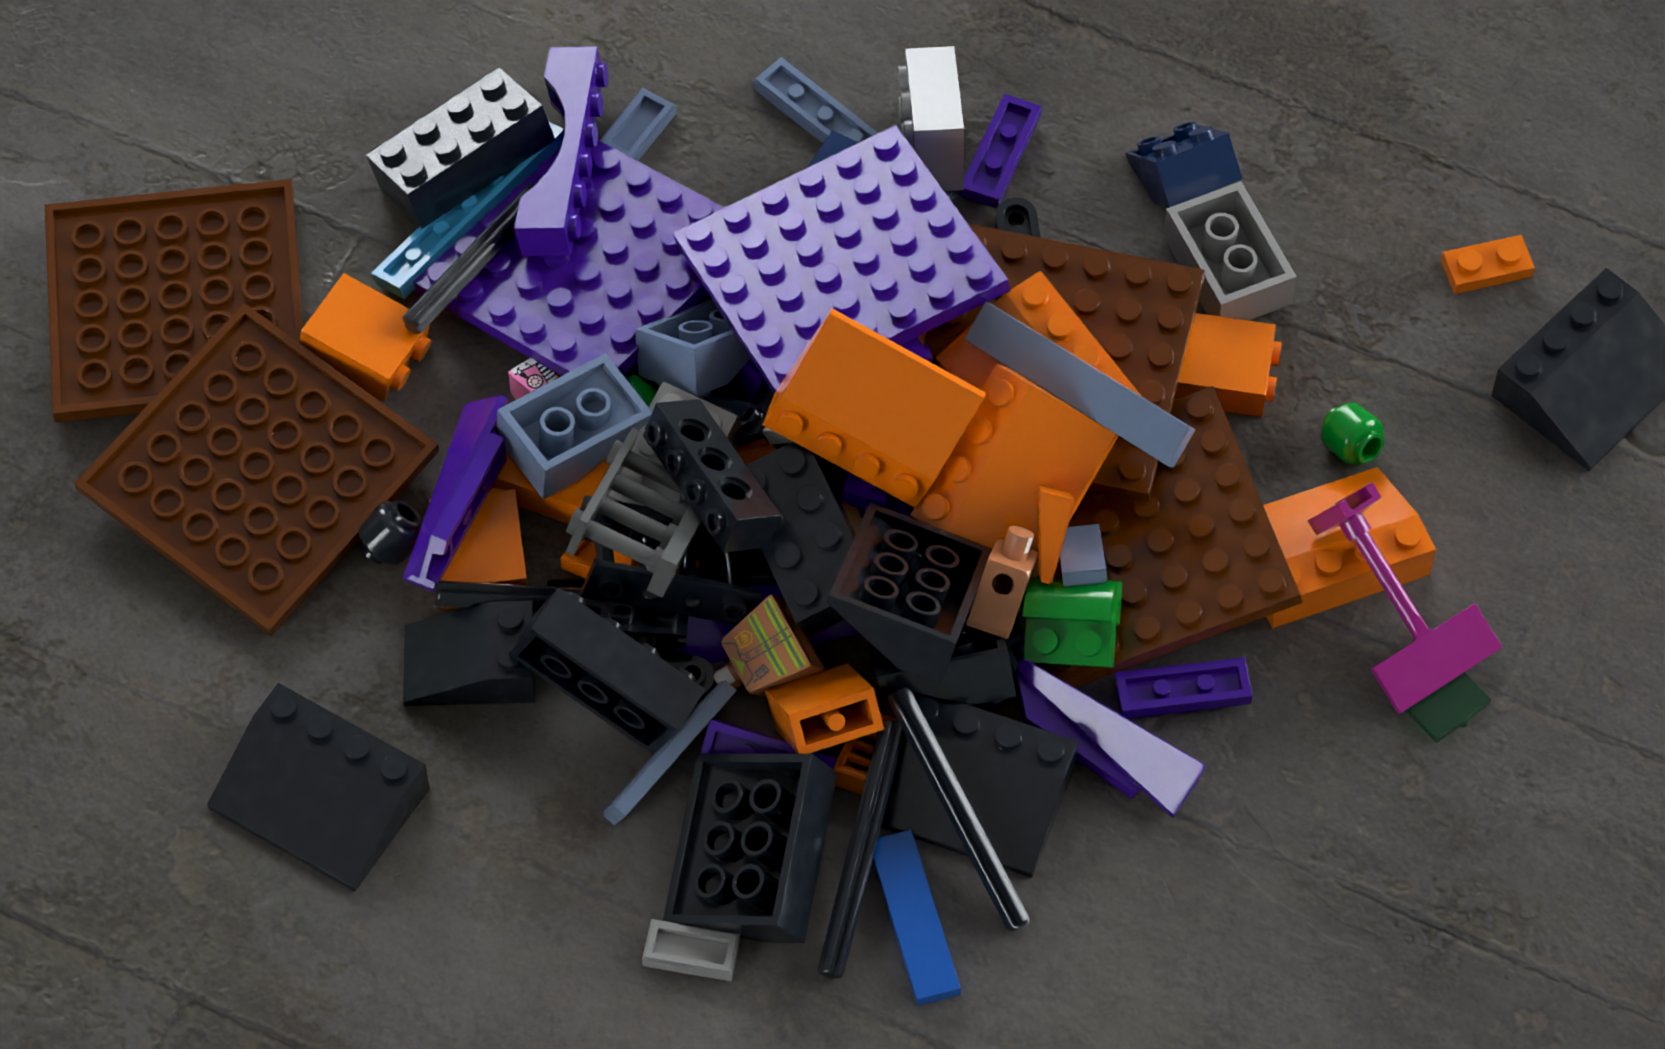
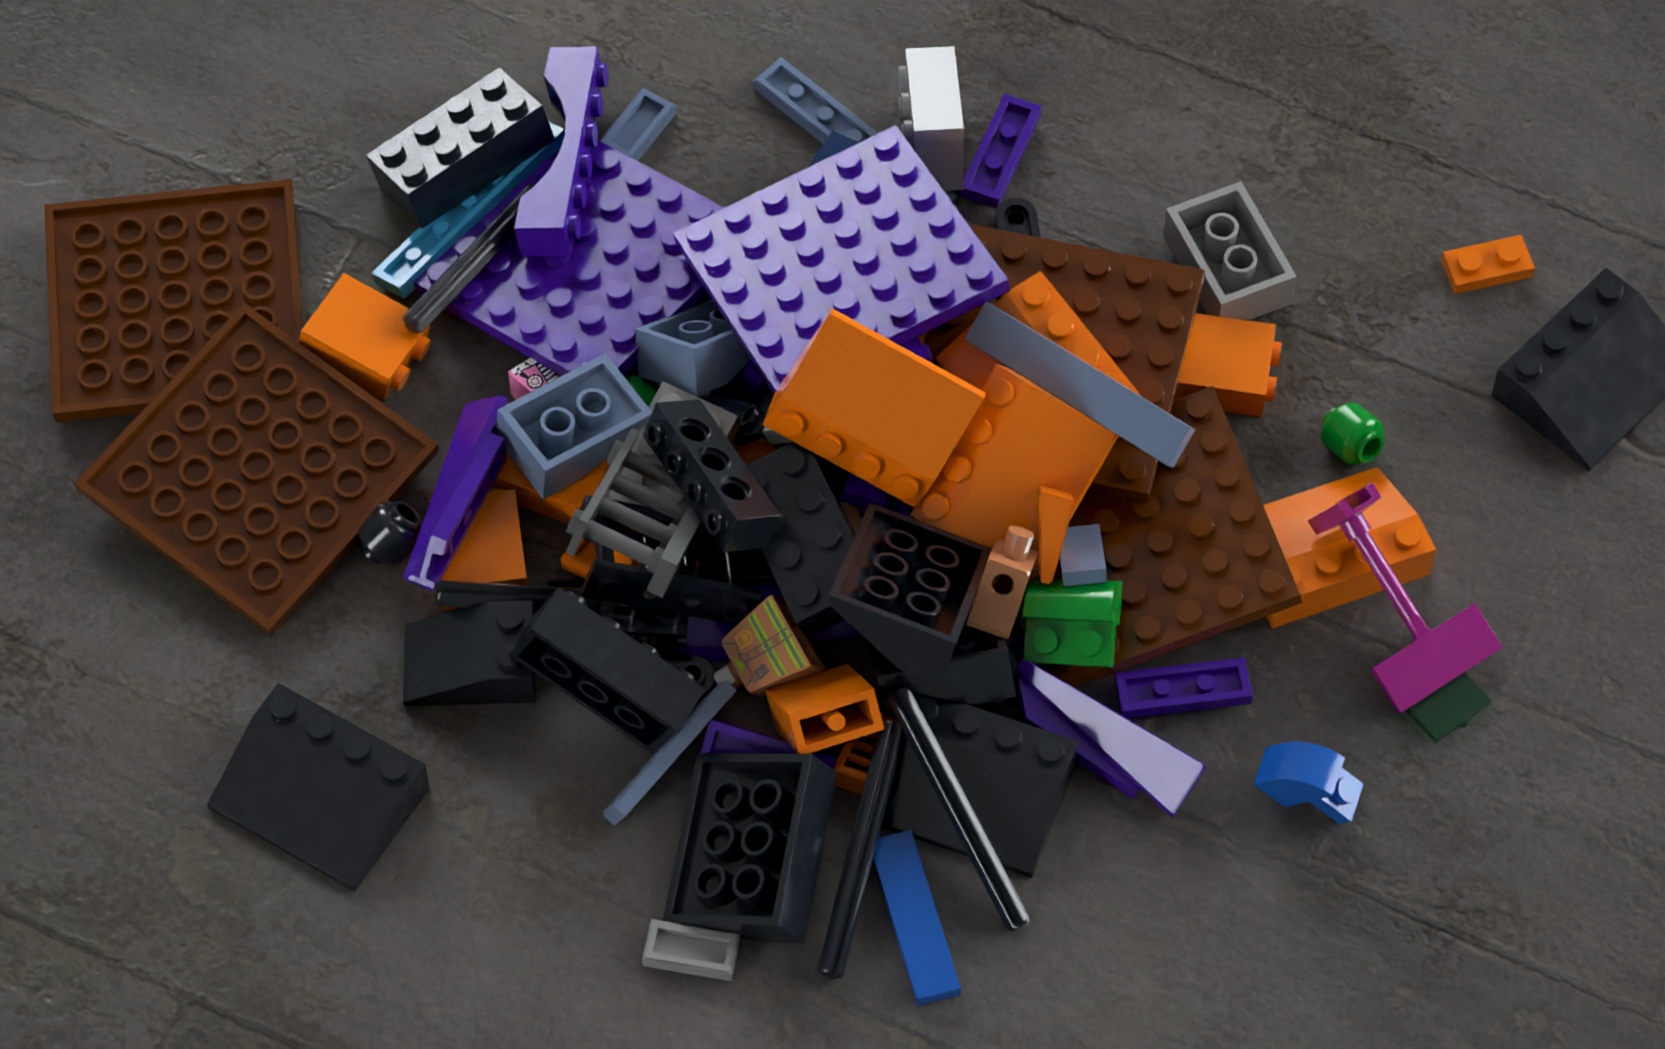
dark blue slope [1125,121,1243,208] -> none
none -> blue brick [1254,741,1363,824]

